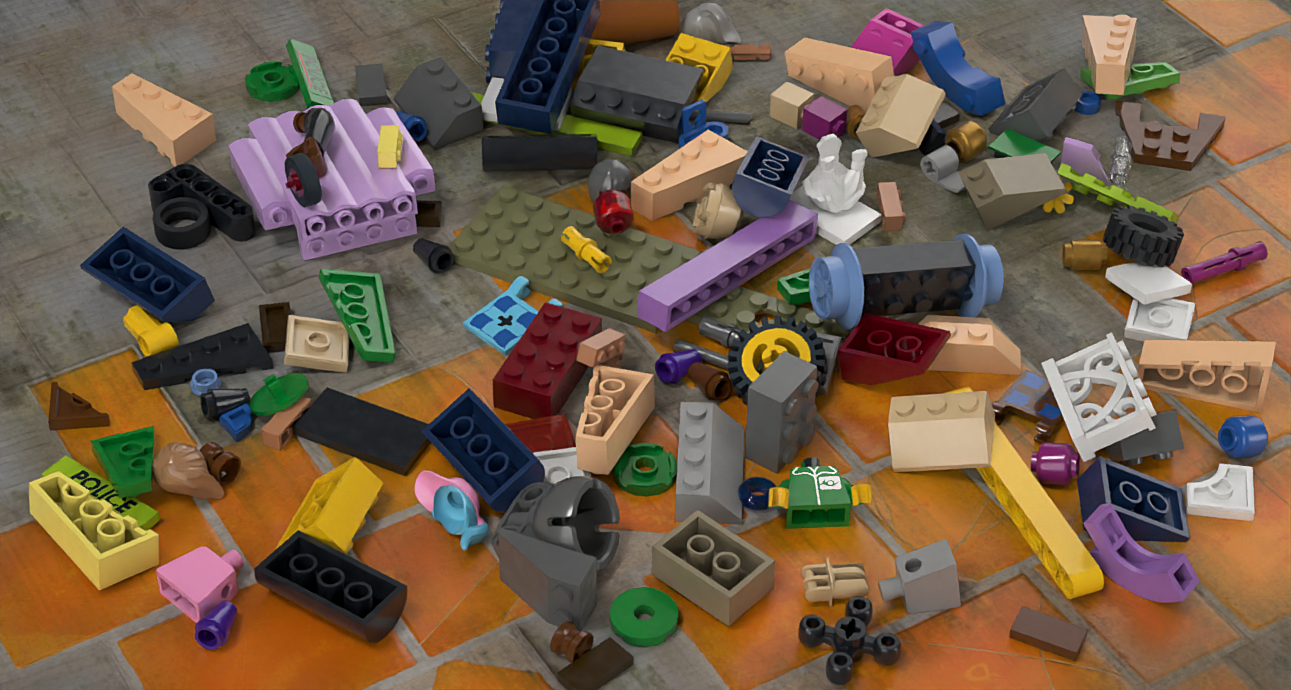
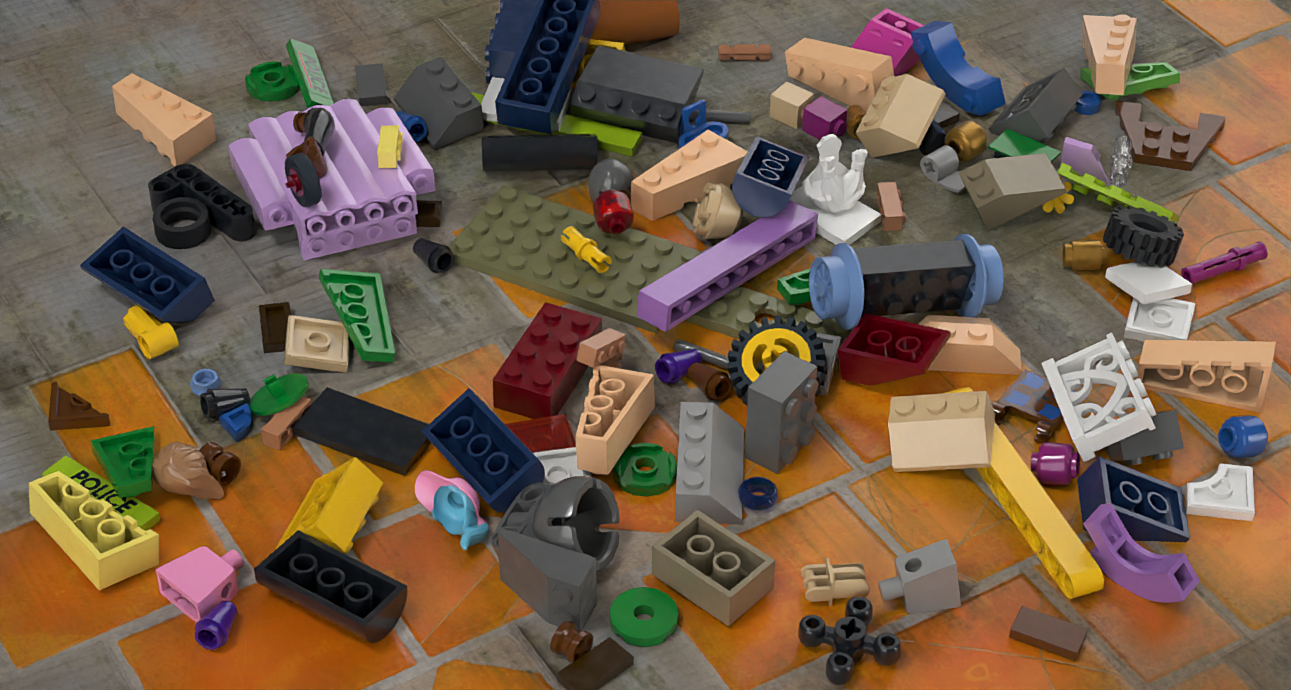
black wing [131,323,273,390] -> none
medium azure flag [463,276,563,356] -> none
yellow slope [666,33,733,112] -> none
light grey hair [680,2,741,44] -> none
dark grey pin [698,316,741,348] -> none
green torso [768,457,873,529] -> none

